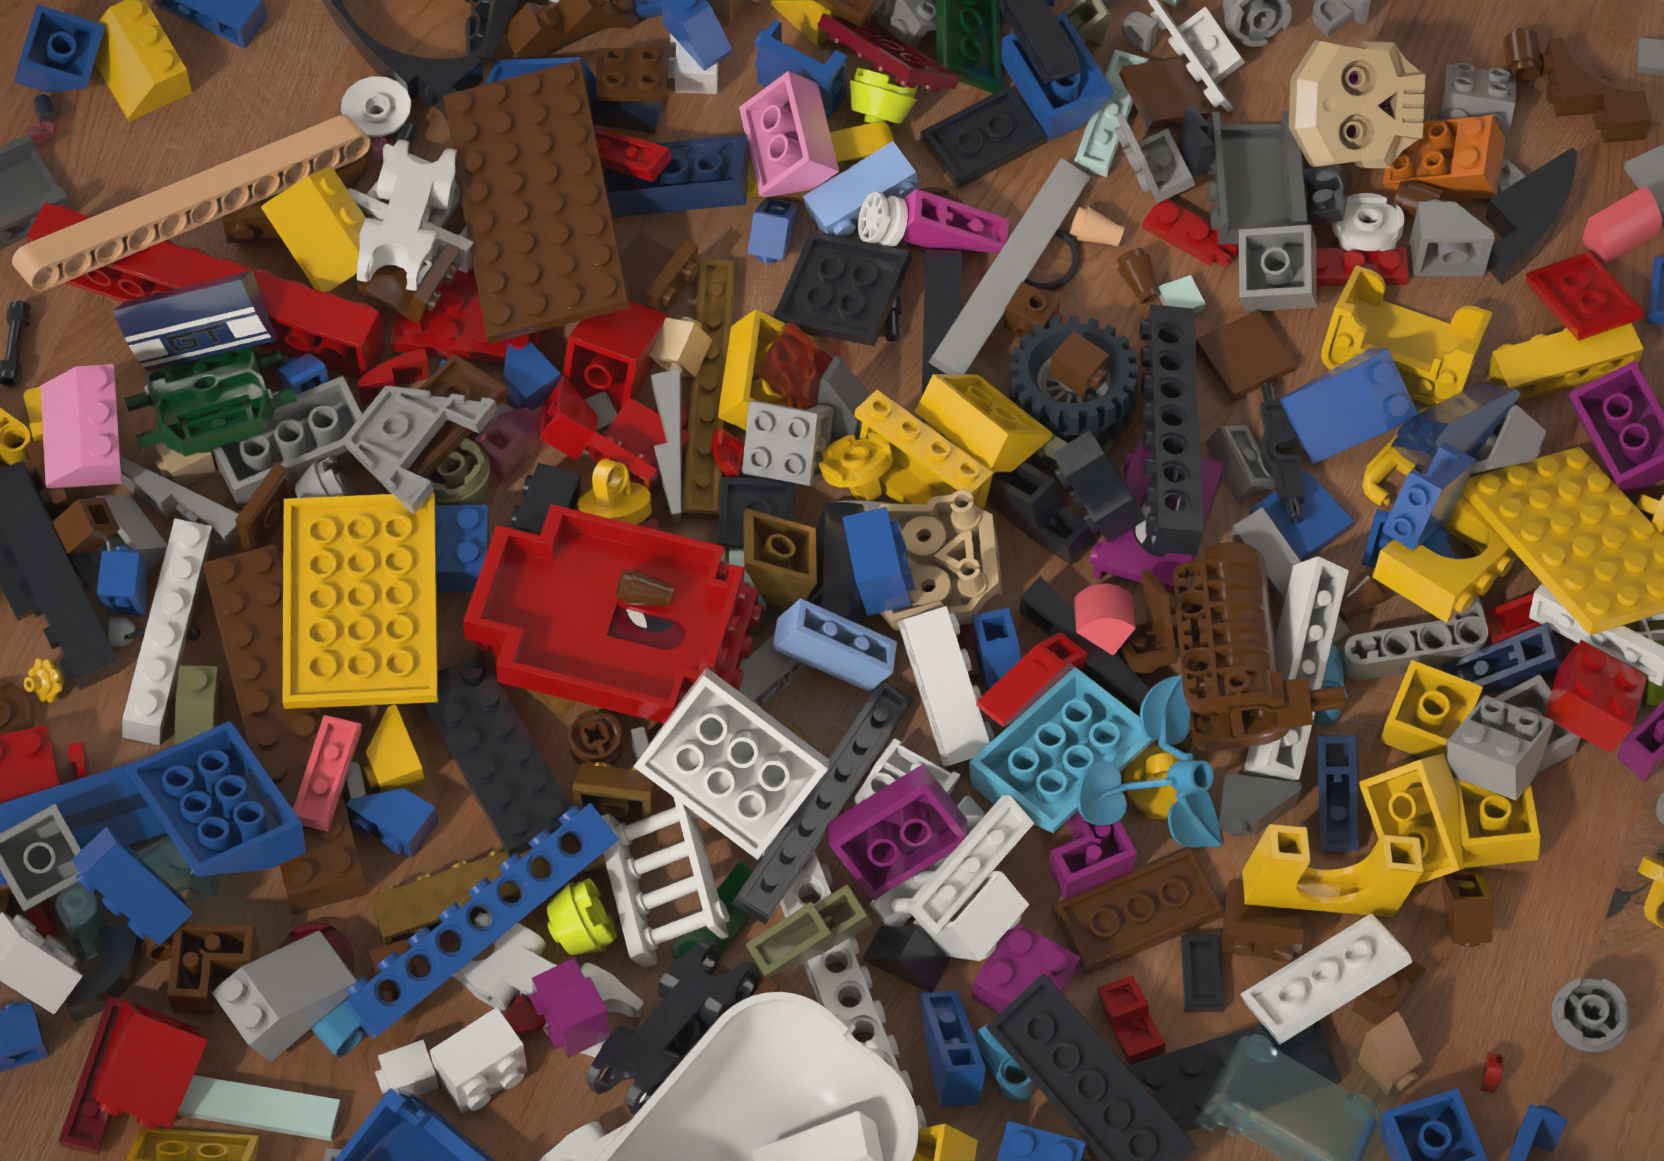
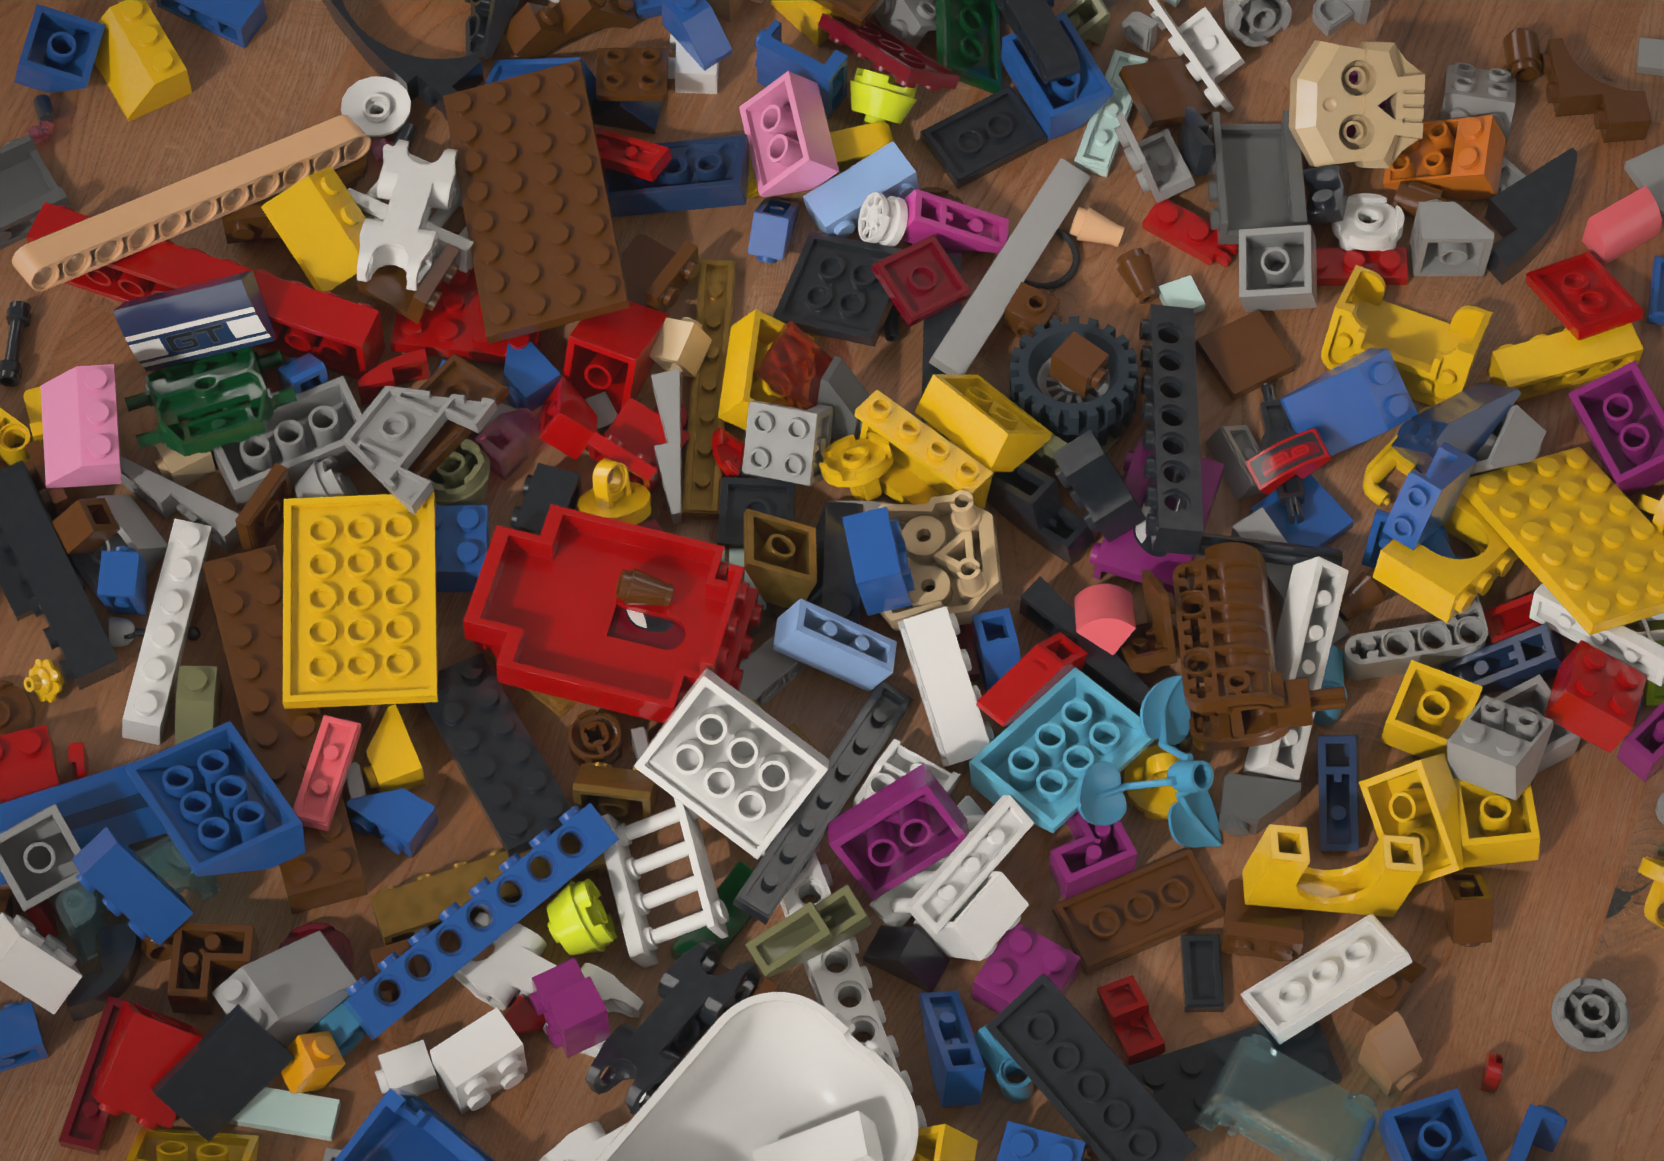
none -> black tile [152,1004,295,1142]
none -> light orange brick [281,1031,345,1094]
none -> dark red tile [871,234,972,327]
none -> black axle [1197,533,1343,567]
none -> slope [1245,428,1333,495]

